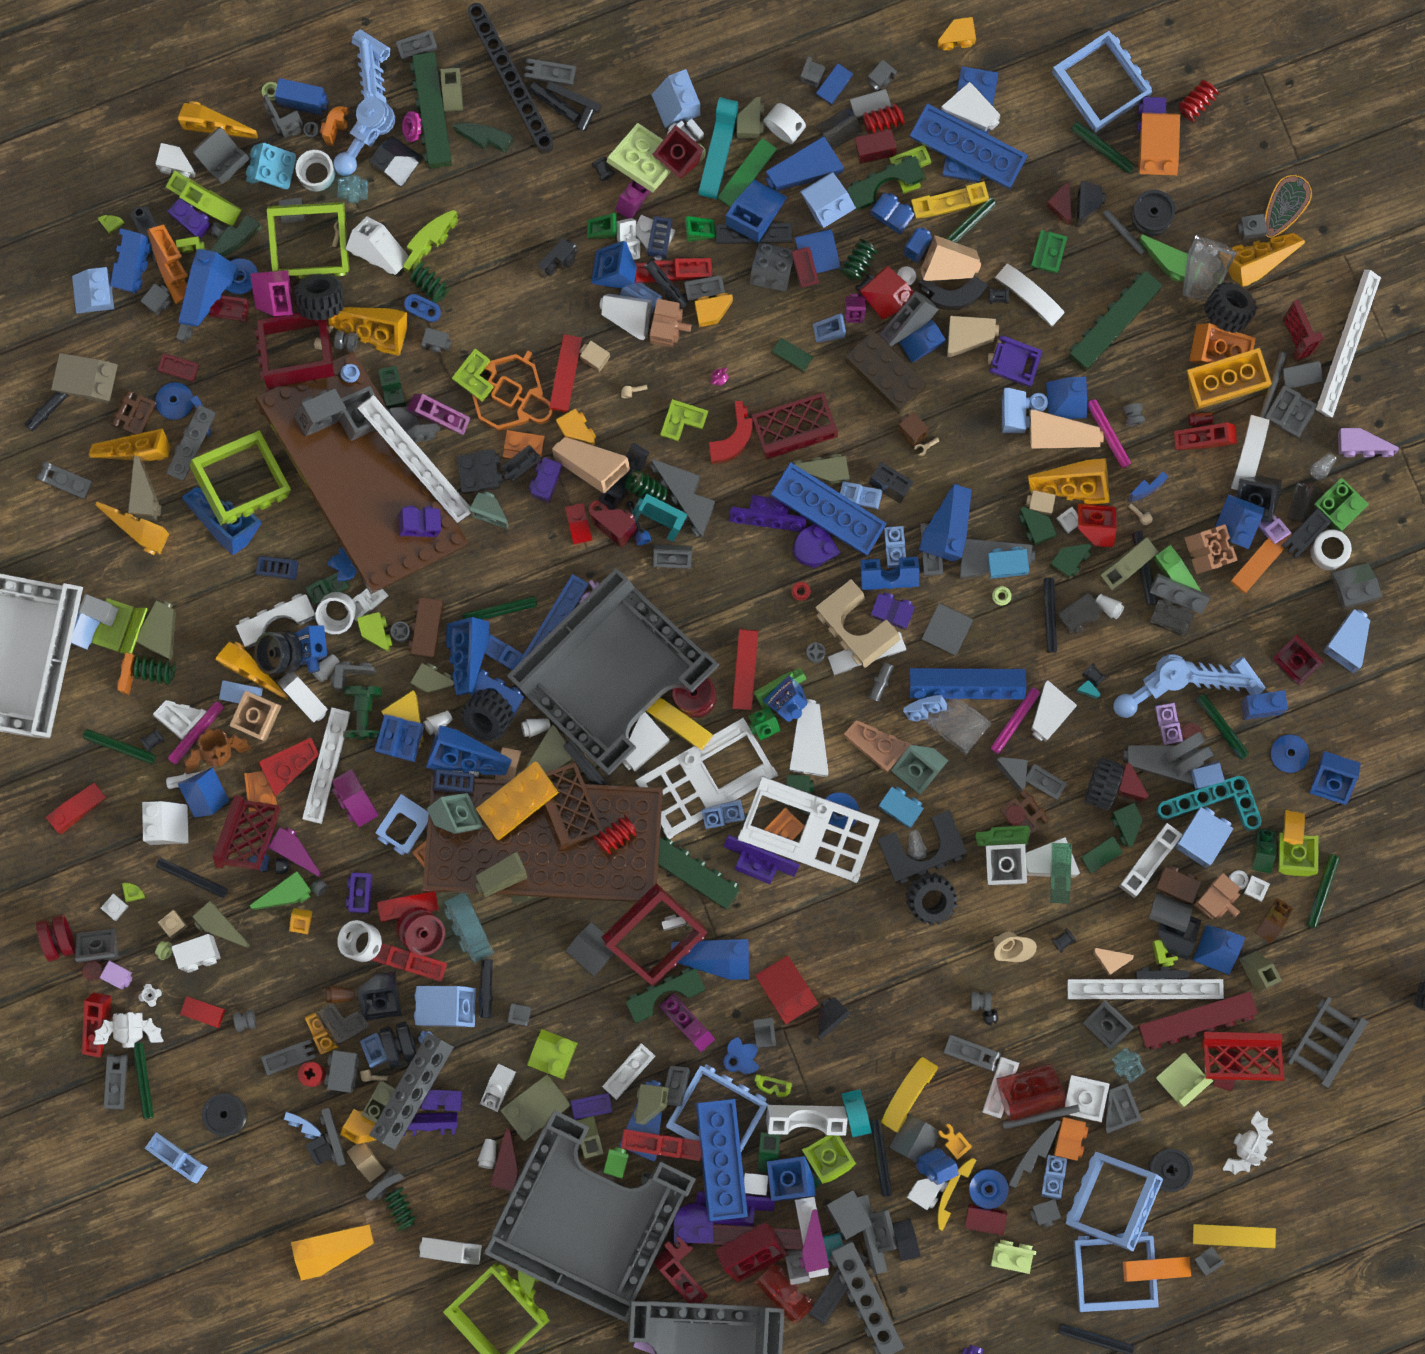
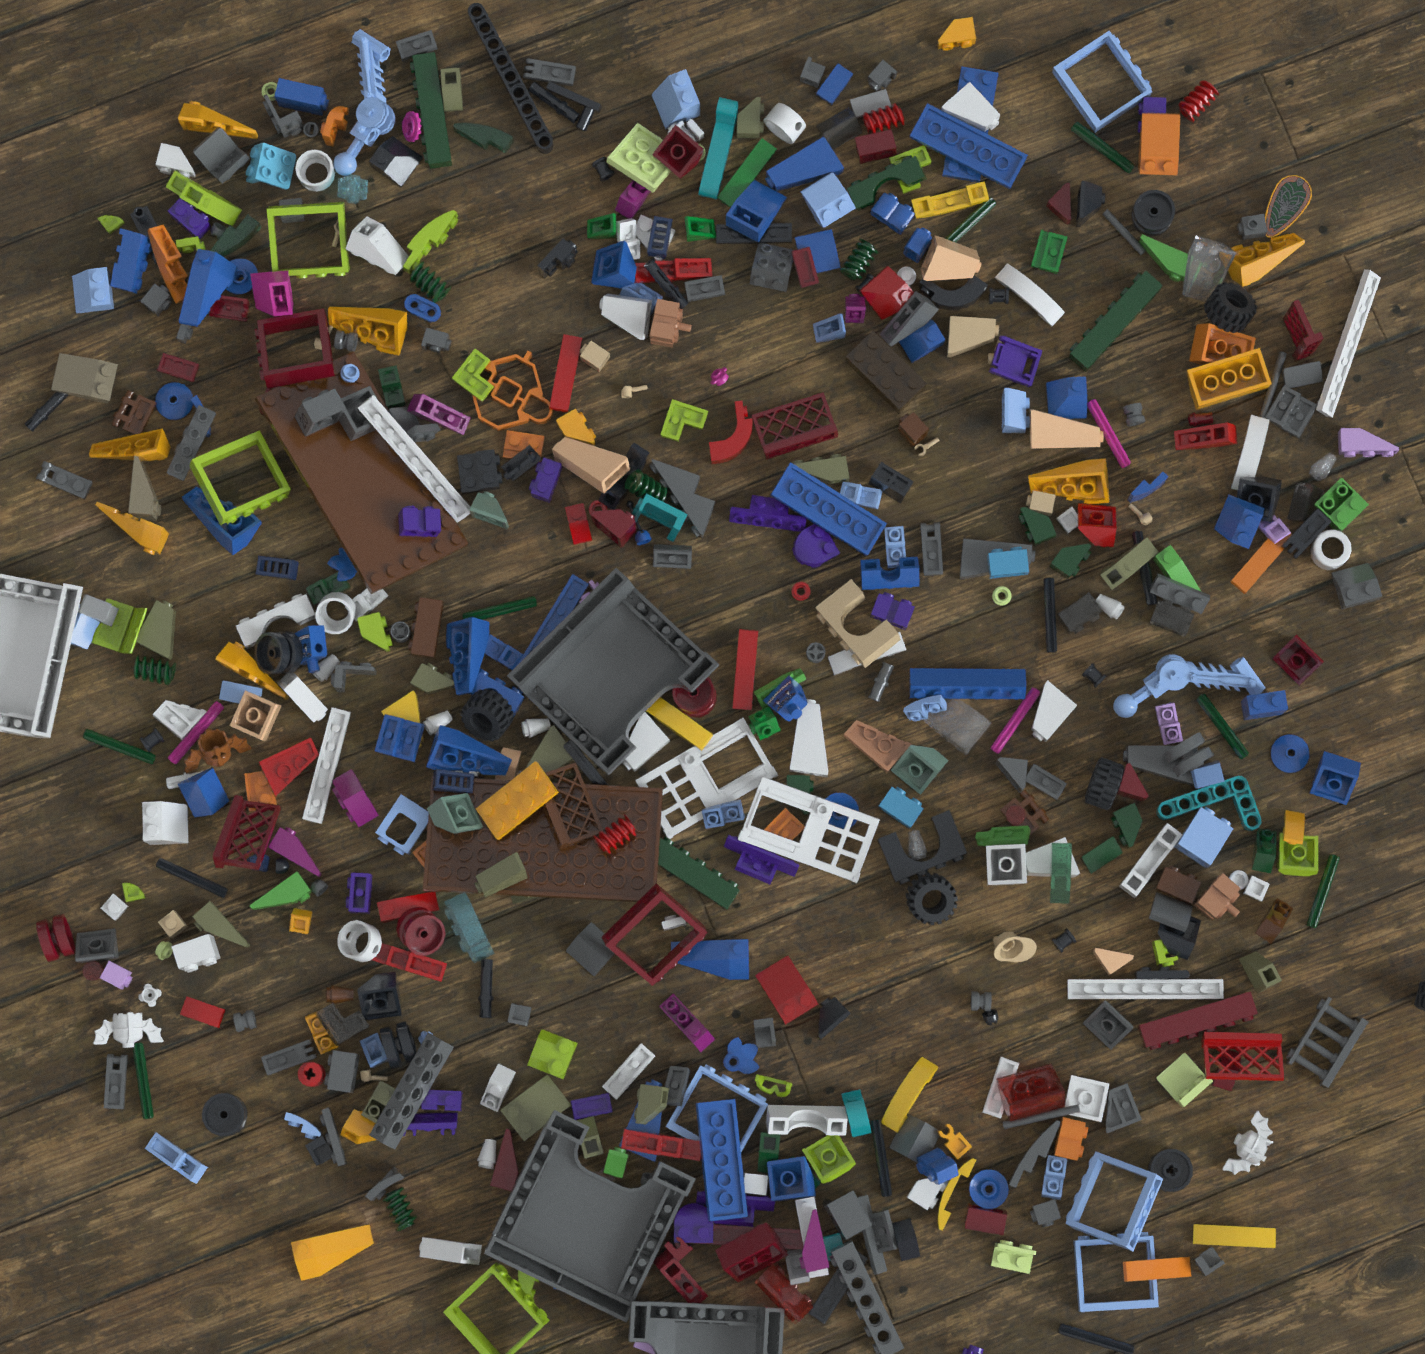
red slope [46,783,106,834] -> none
red slope [82,992,111,1057] -> none
orange plate [117,653,137,695] -> none
black tyre [294,274,345,320] -> none
dark green piece [343,686,382,740] -> none
tan slope [347,1143,386,1183] -> none
light blue slope [414,986,476,1027] -> none
dark green arch [626,967,706,1024] -> none
light orange slope [695,293,733,327] -> none
dark green slope [771,338,813,373] -> none
blue wedge [919,484,972,562] -> none
dark grey slope [922,603,974,655] -> none
dark grey plate [943,1035,1001,1072] -> none
light blue plate [1030,393,1048,411] -> none
teal slope [1076,681,1100,699] -> none
clear light blue brick [1112,1047,1145,1083] -> none
clear red tile [1182,723,1202,740] -> none
nougat brick [1185,524,1238,574] -> none
blue slope [1193,925,1245,975] -> none
light blue slope [1322,609,1370,674] -> none

